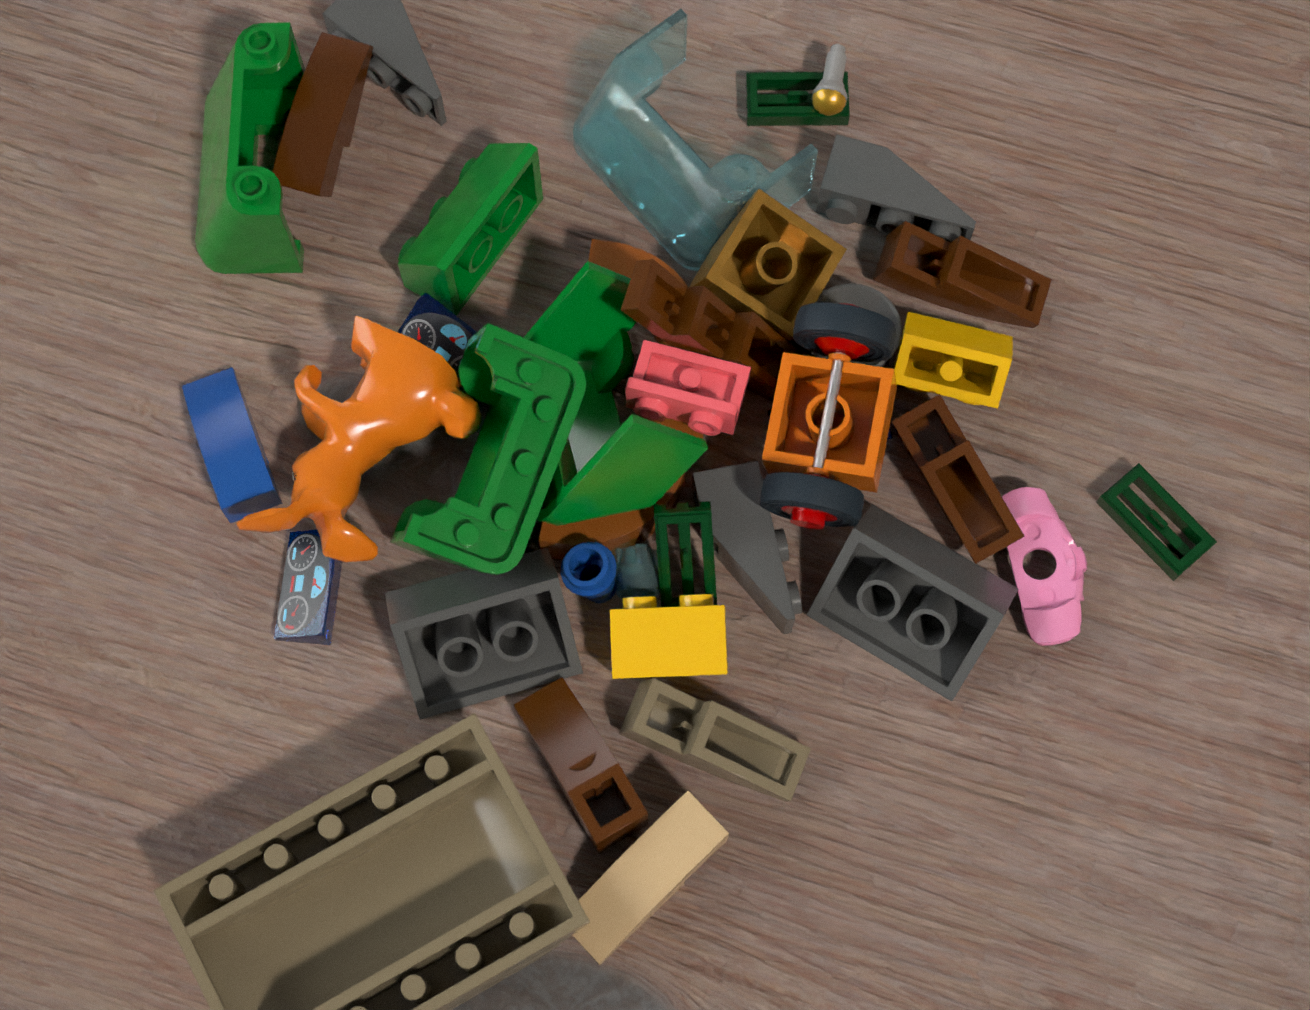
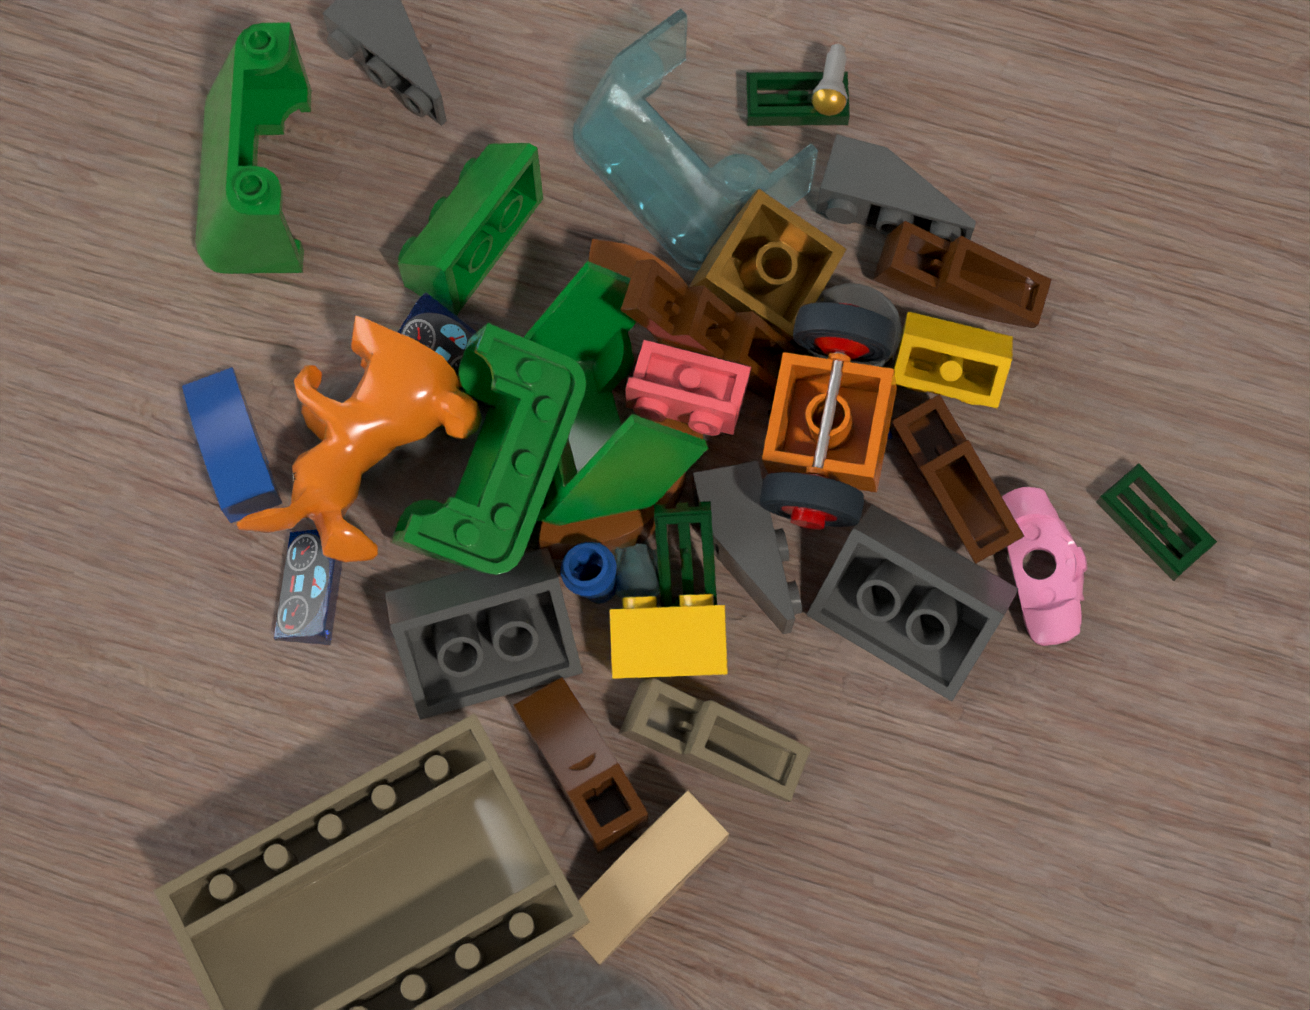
reddish brown slope [273,32,373,197] -> none

